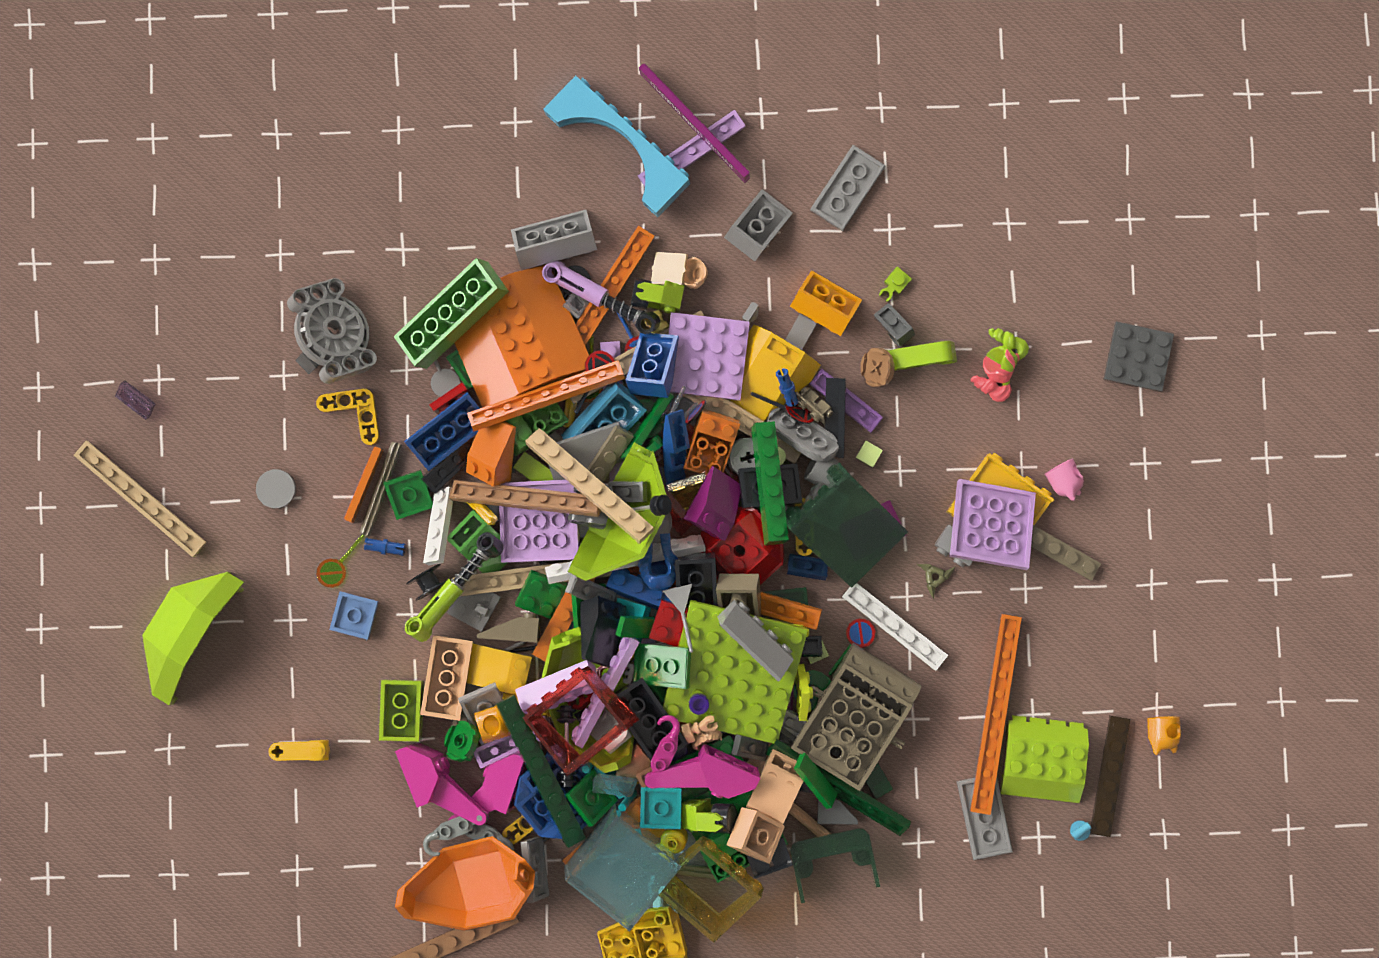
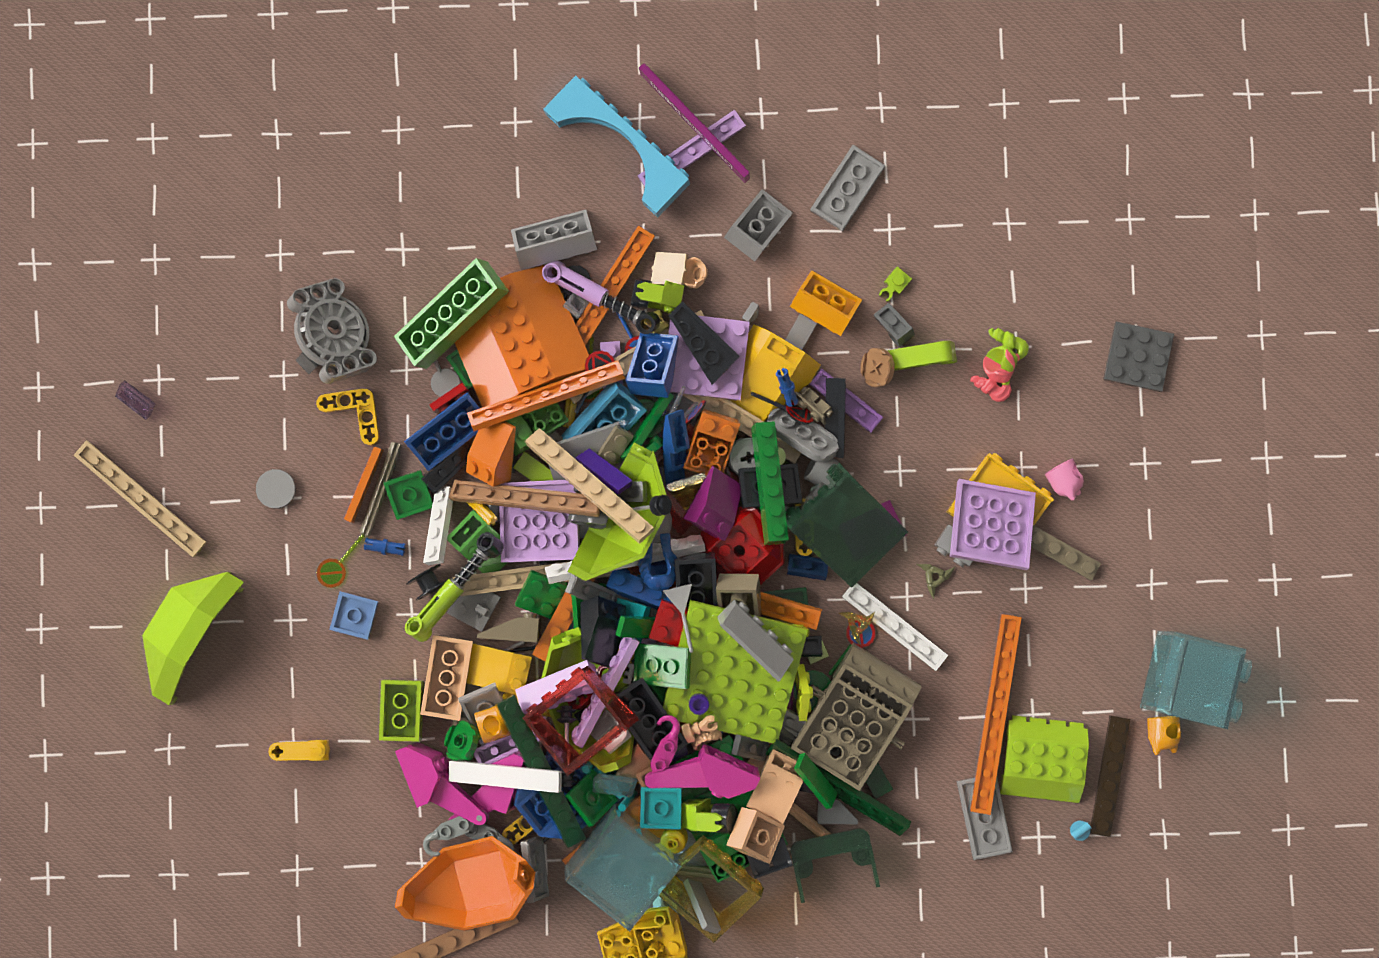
yellowish green tile [856,441,883,468] -> none
none -> white tile [449,760,562,793]
none -> dark purple tile [575,449,633,495]
none -> black wing [669,301,740,385]
none -> light grey tile [683,878,721,934]
none -> clear yellow piece [838,612,875,645]
none -> clear light blue piece [1139,631,1252,729]

